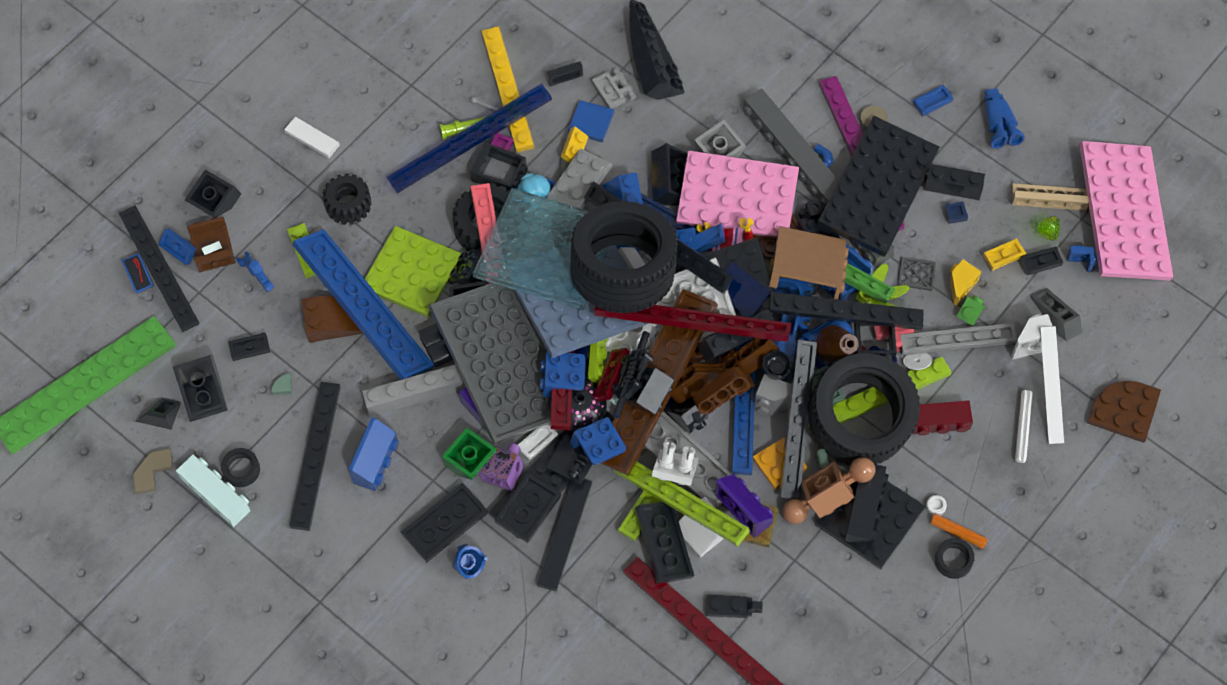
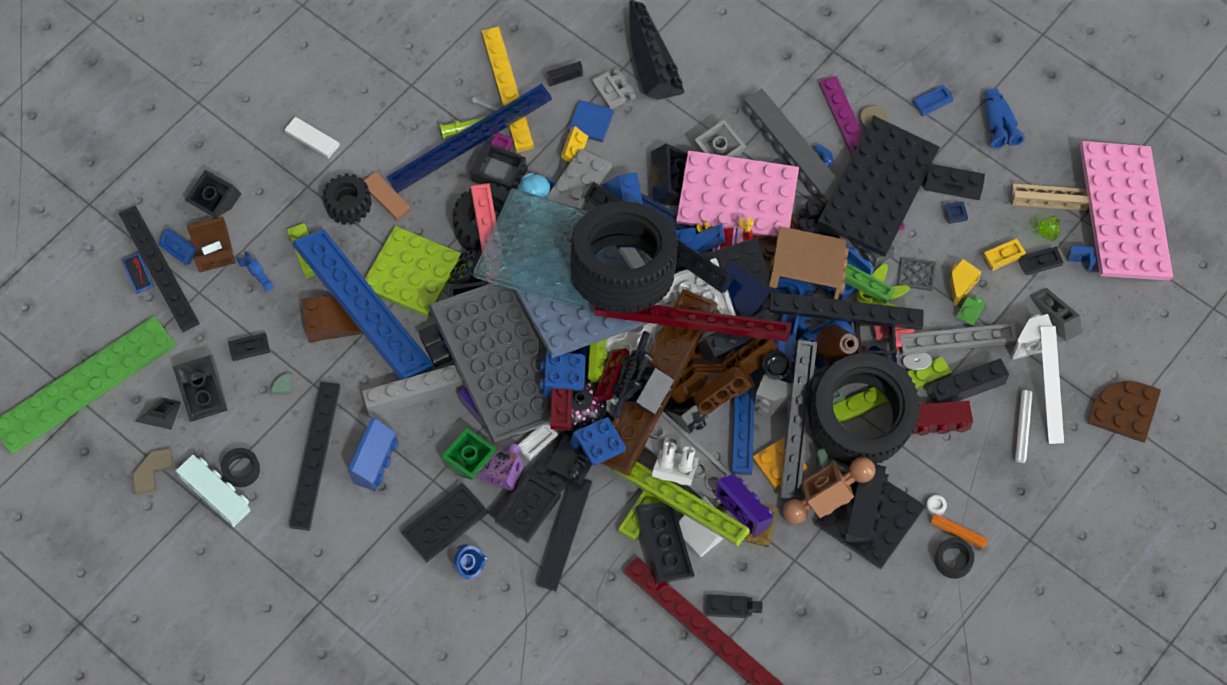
none -> nougat tile [363,172,412,221]
none -> black brick [927,358,1009,403]

